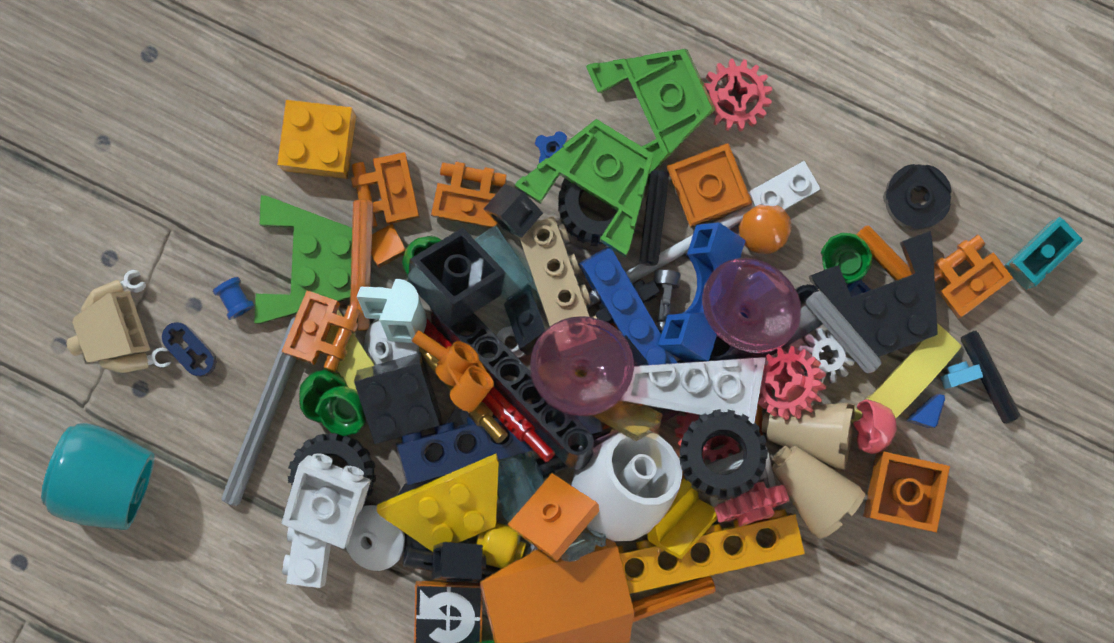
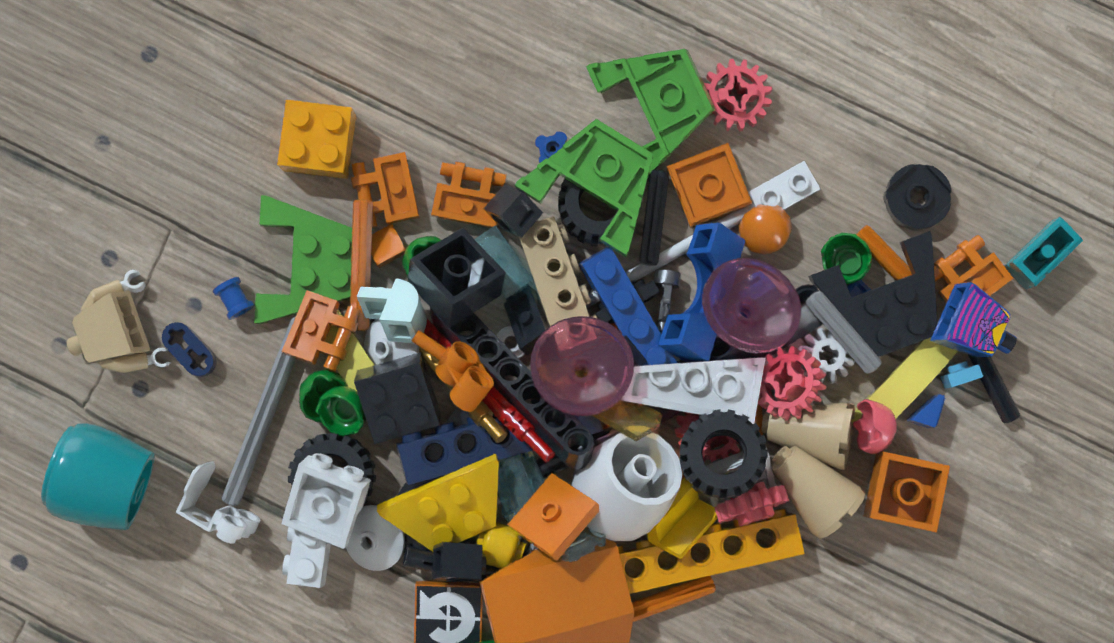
none -> white piece [176,461,261,544]
none -> torso [930,282,1017,357]

